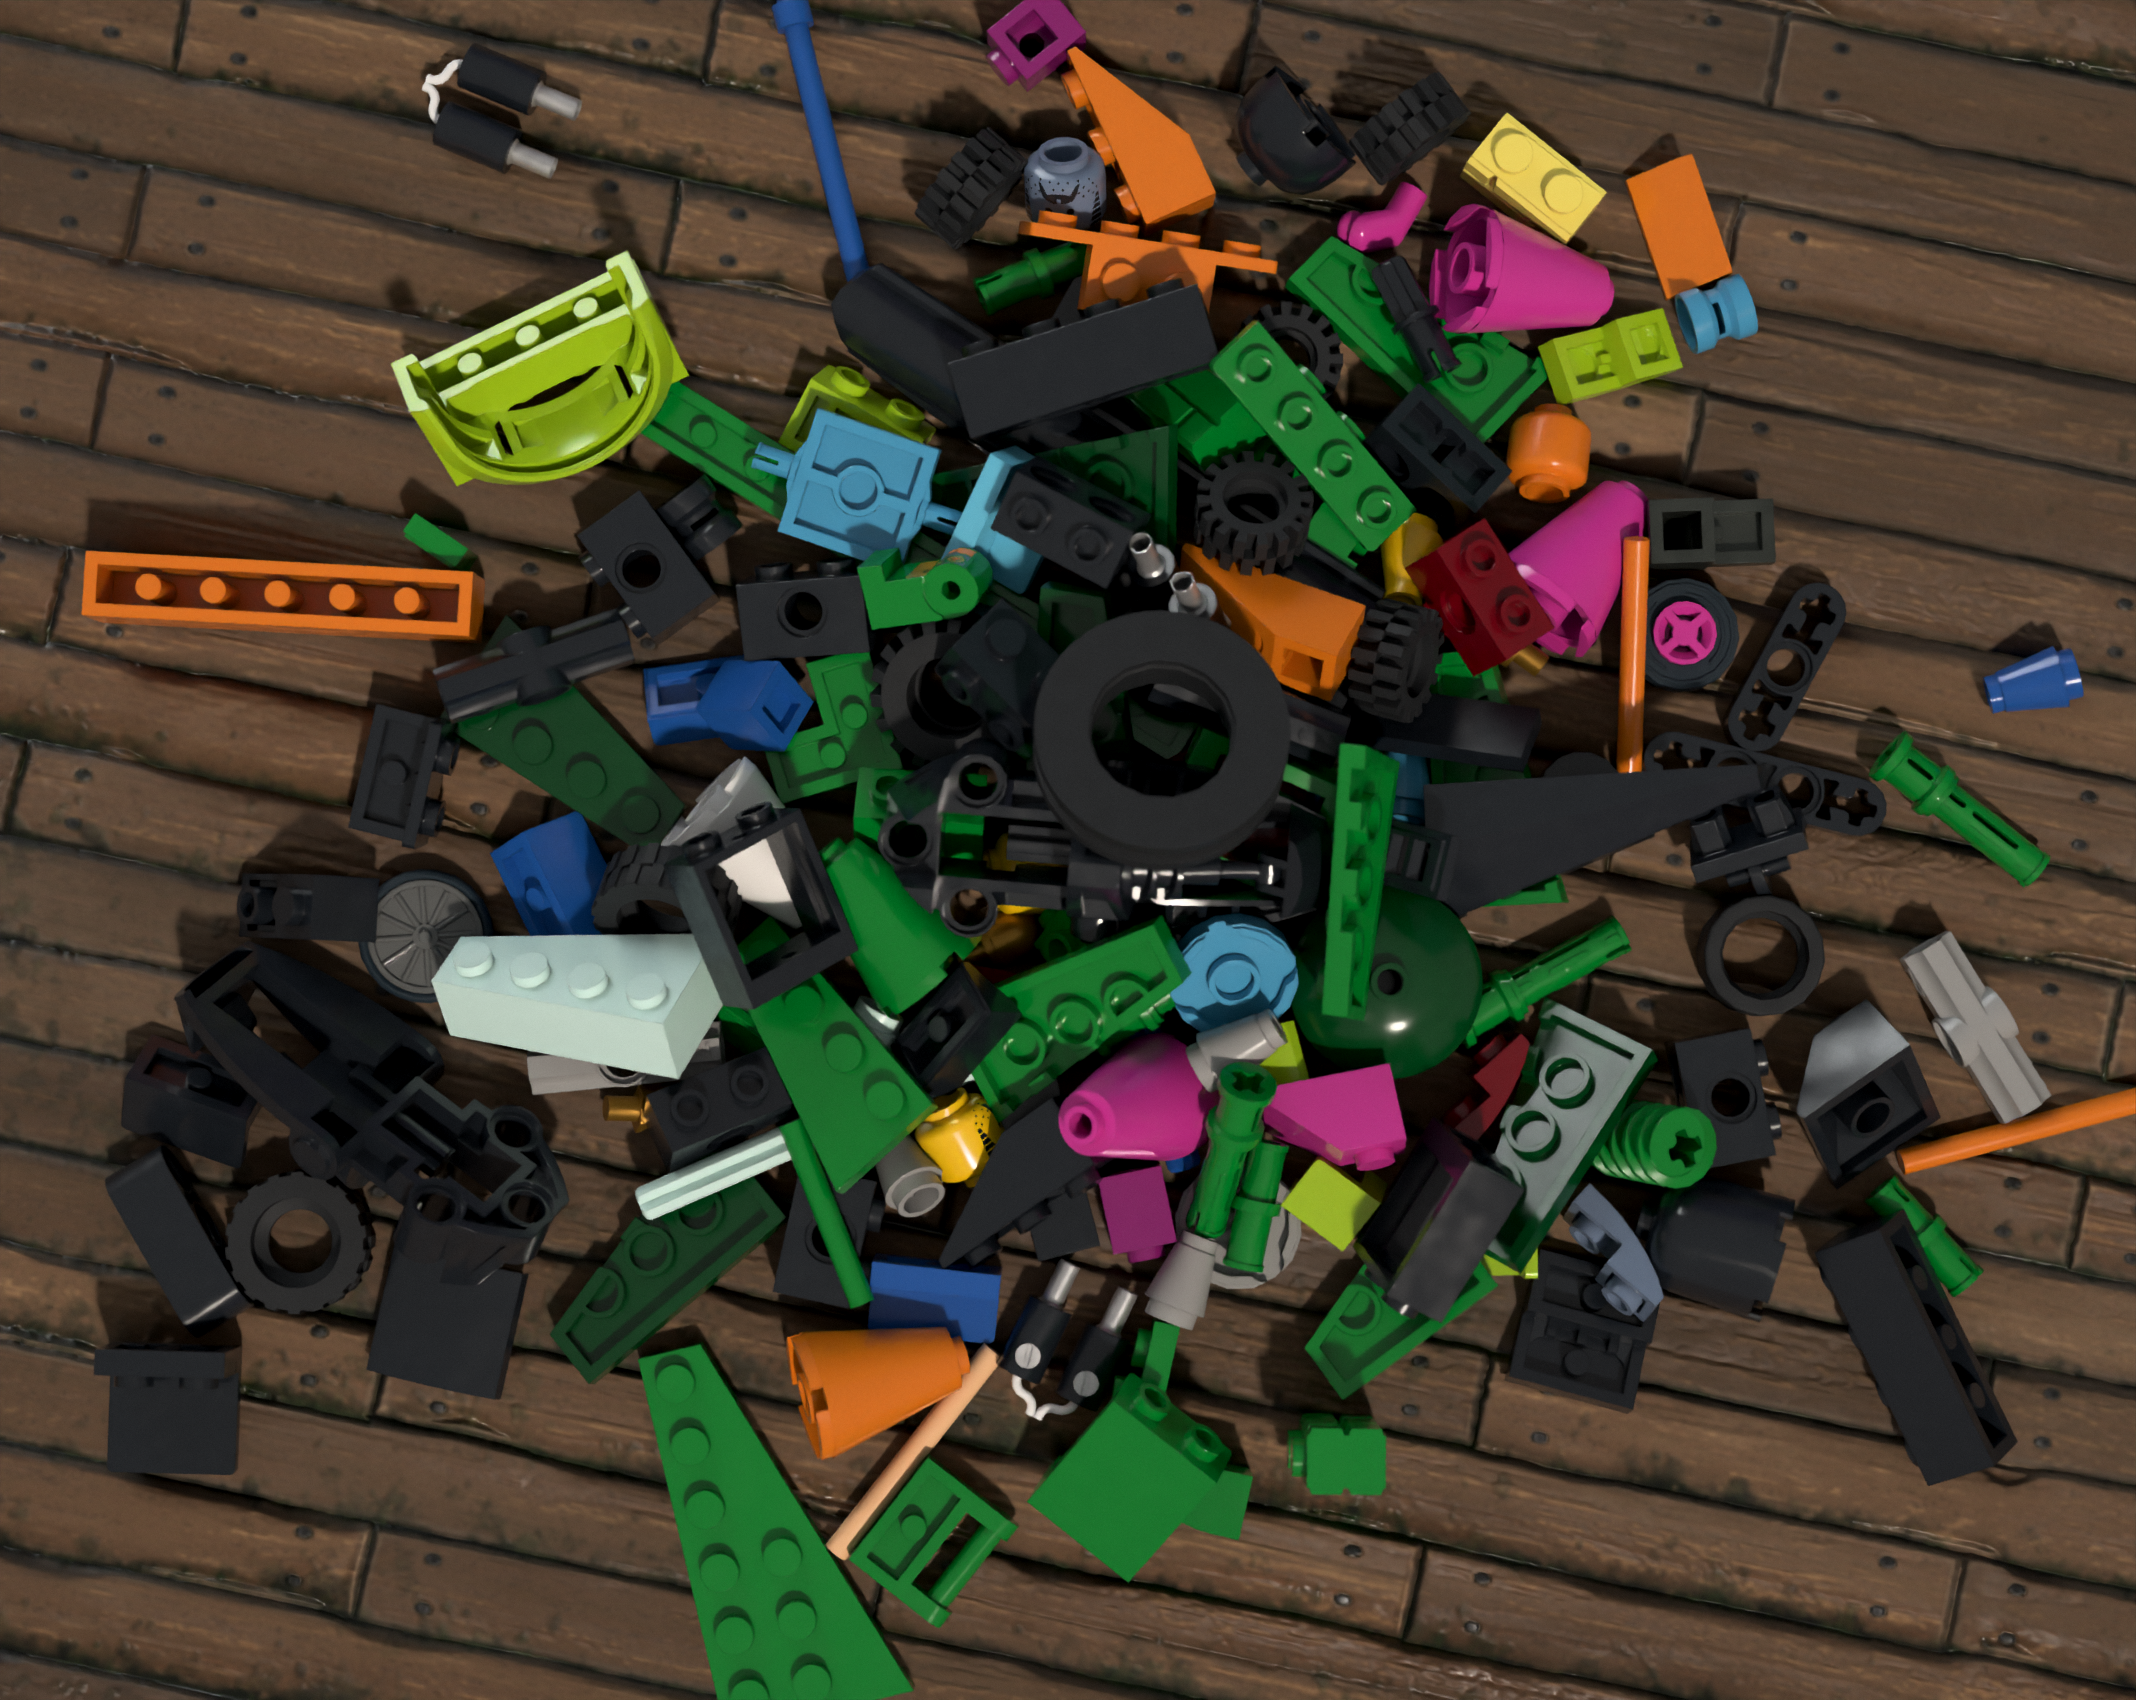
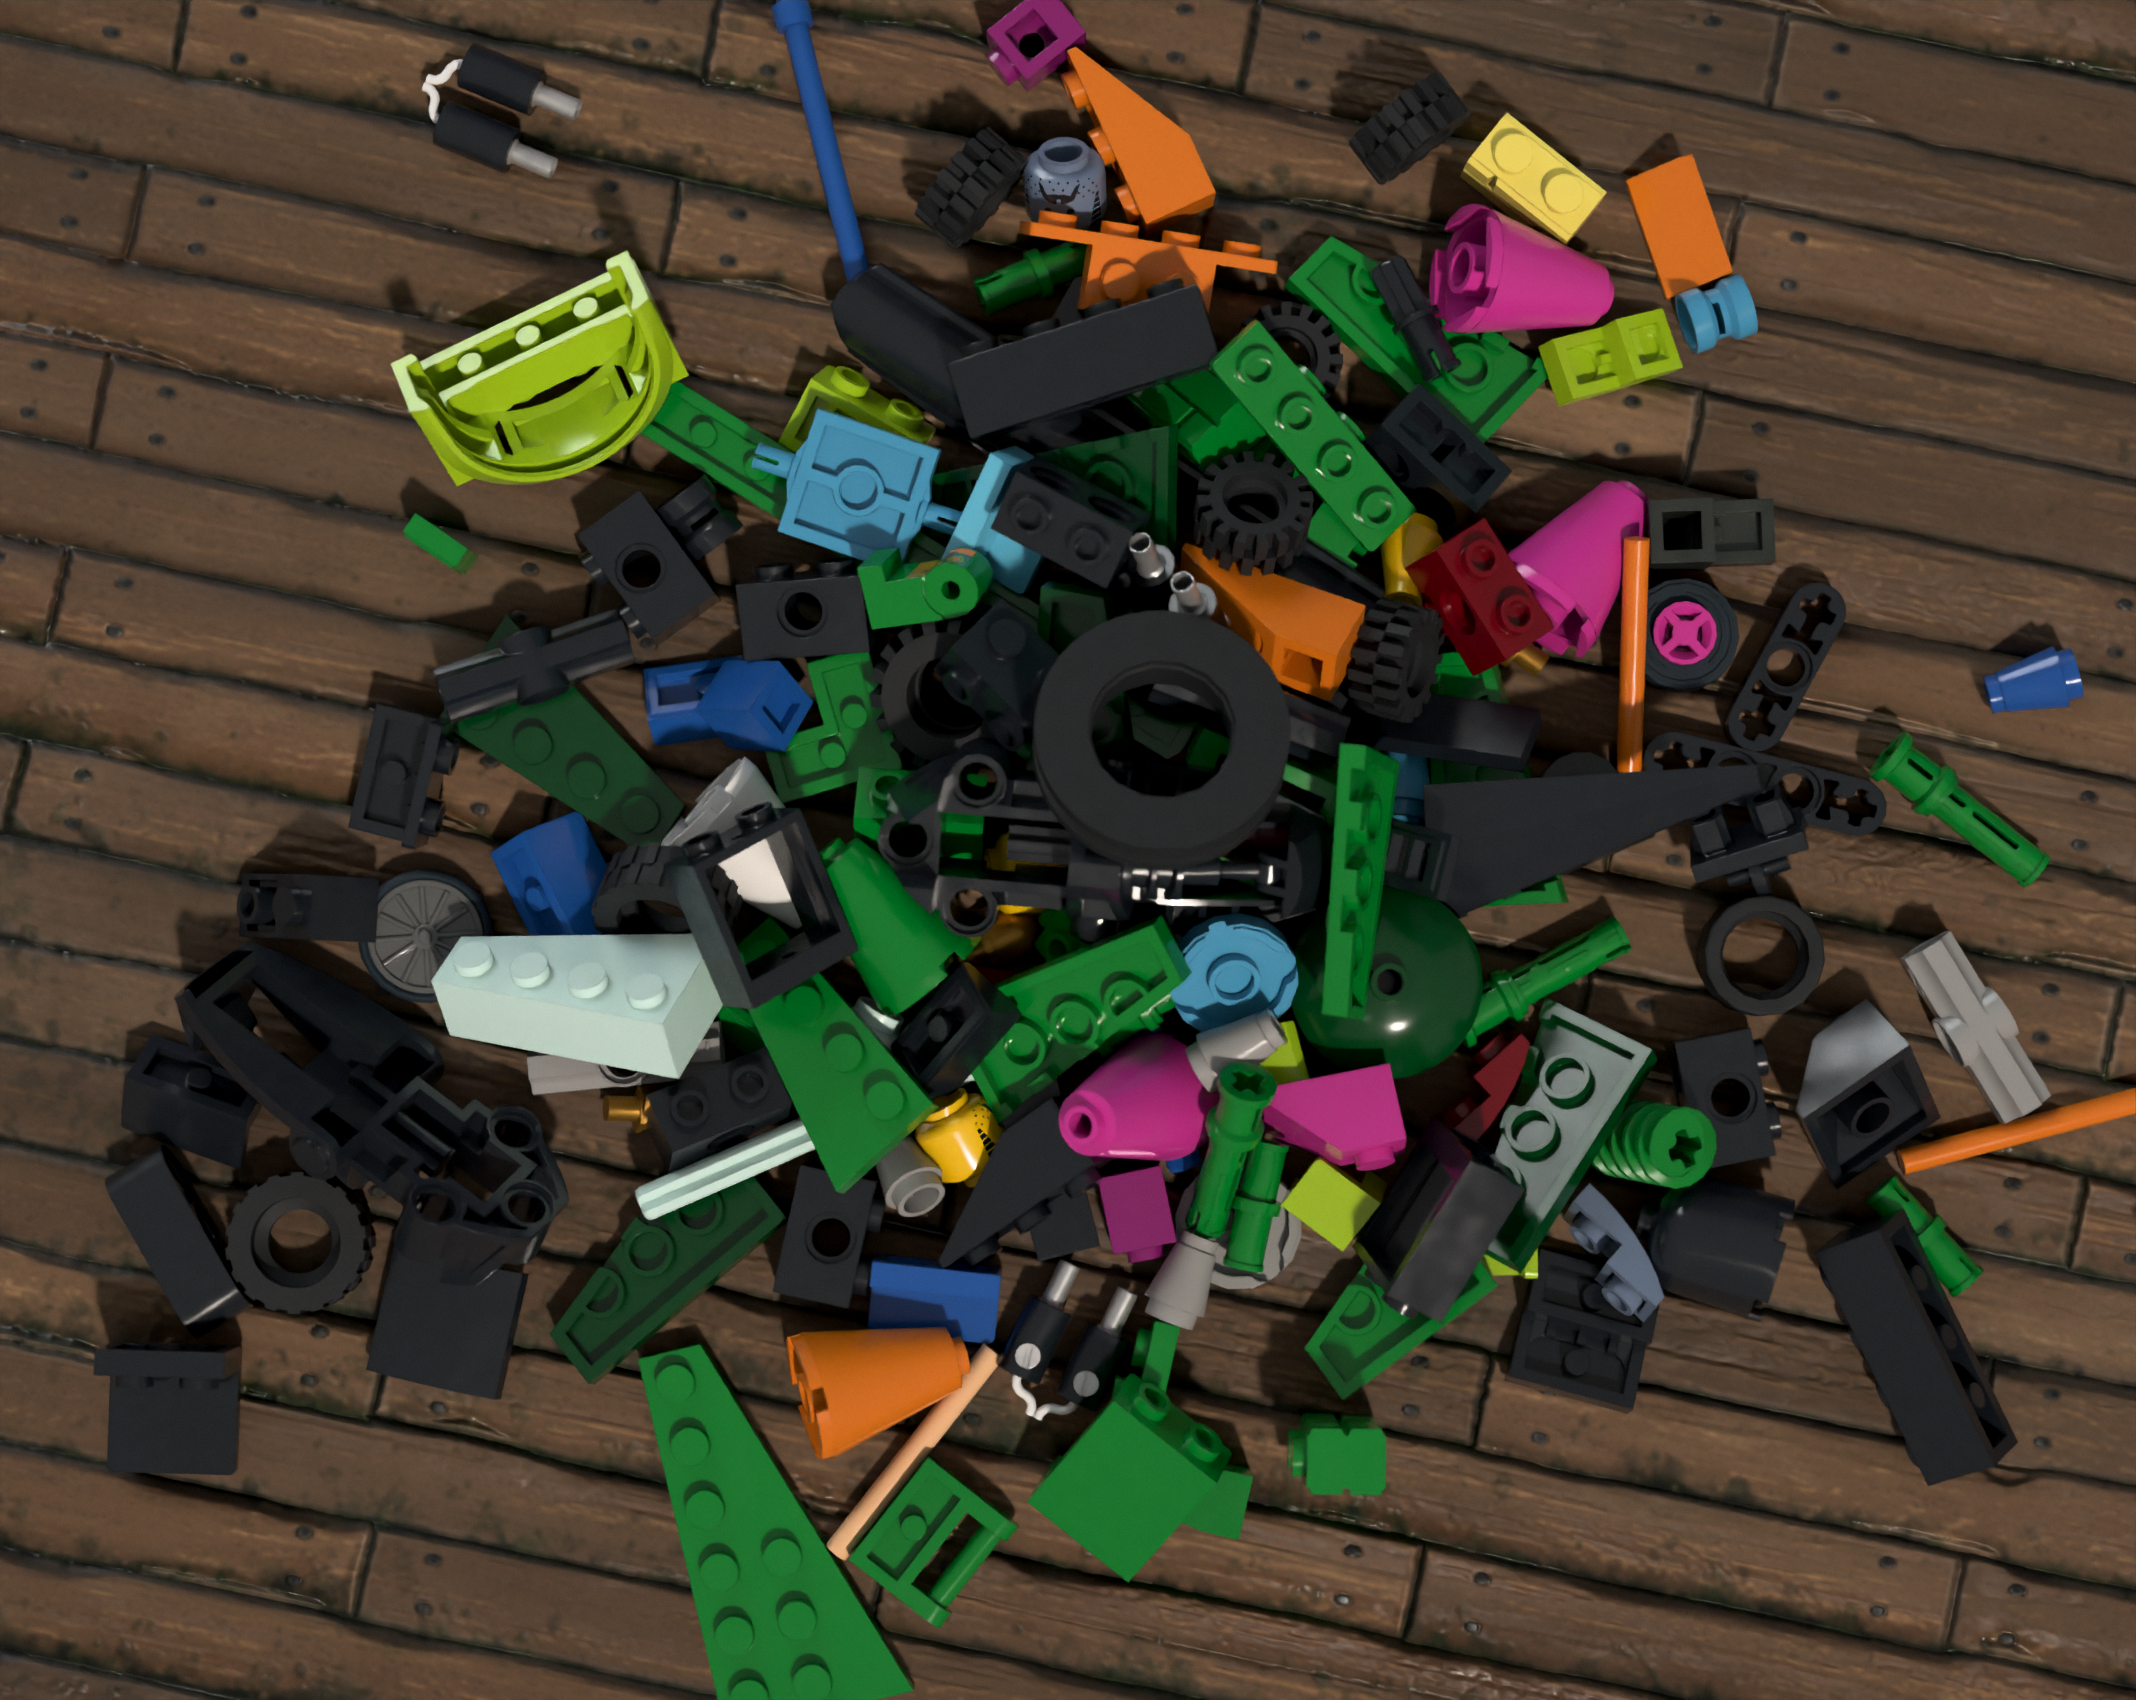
orange brick [81,551,485,643] -> none
green bar [779,1119,875,1309] -> none
black cylinder [1235,64,1356,195] -> none
dark pink arm [1337,182,1428,253] -> none
orange head [1506,403,1592,503] -> none

